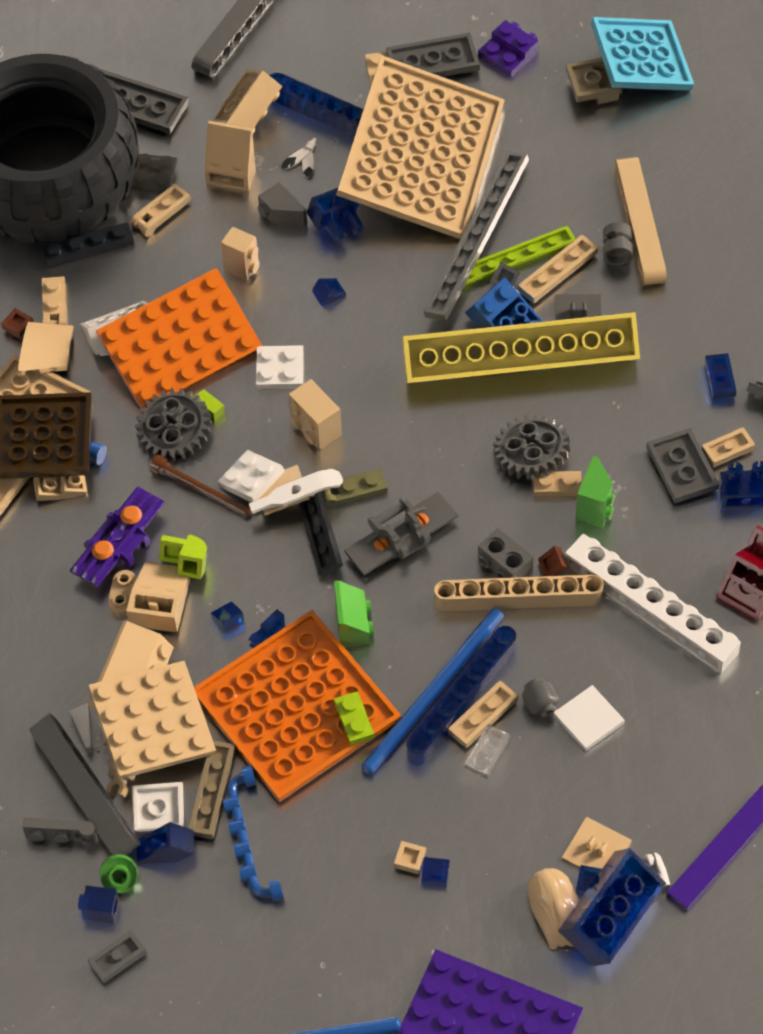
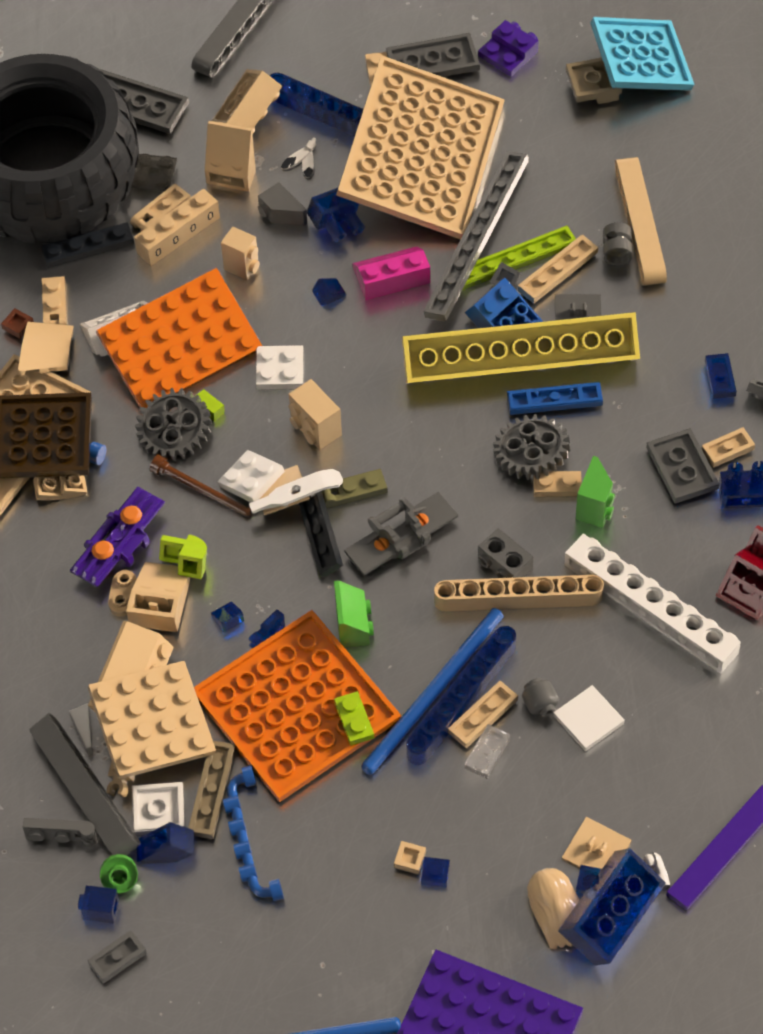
copper plate [538,546,568,576] -> none
none -> tan brick [134,188,220,266]
none -> dark pink slope [352,246,431,301]
none -> blue plate [507,382,603,415]

